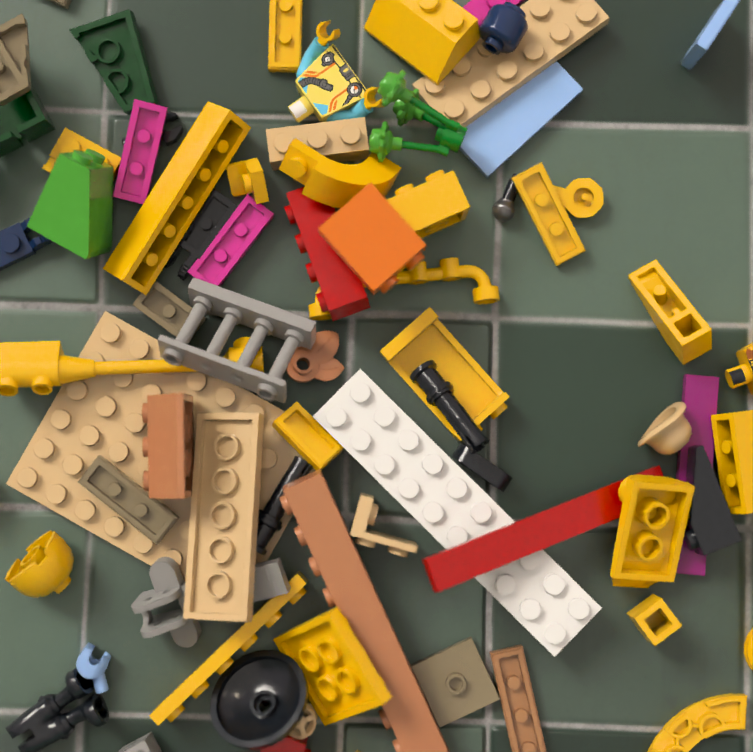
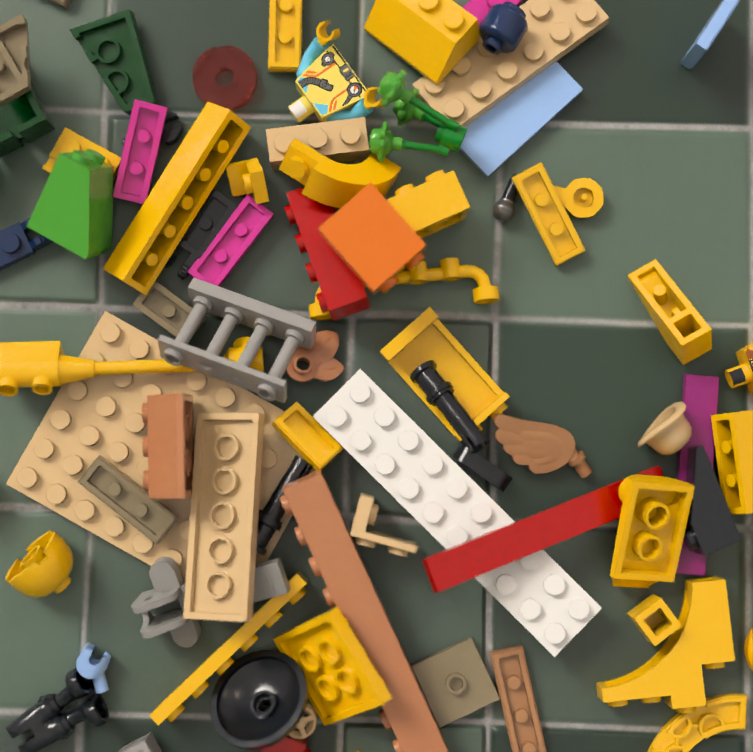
none -> clear red tile [192,45,257,111]
none -> medium nougat animal [493,413,592,478]
none -> yellow arch [596,576,735,713]

